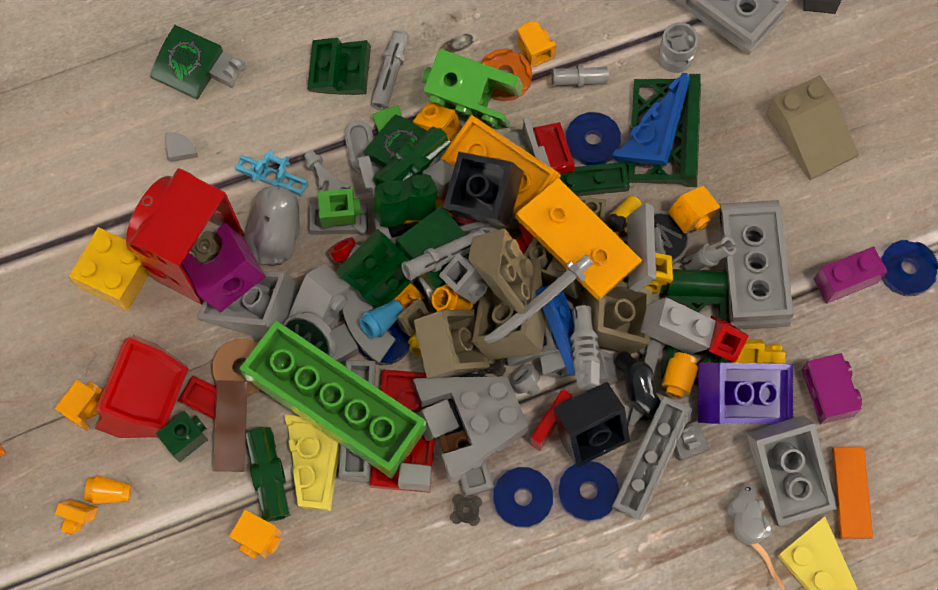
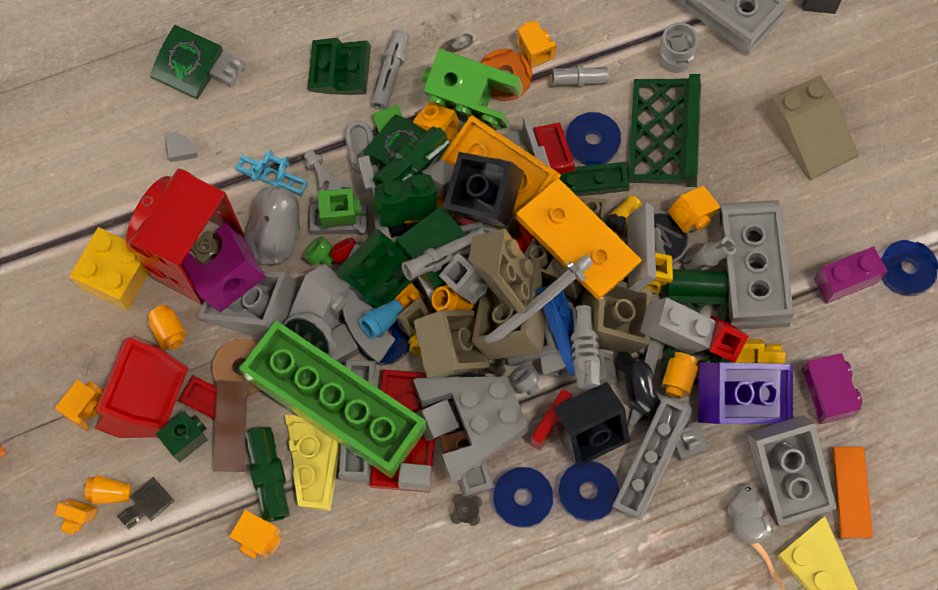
blue wing [613,73,690,166] -> none
none -> clear smoke plate [117,477,174,530]
none -> light orange brick [147,305,187,350]
none -> bright green tile [303,236,333,266]

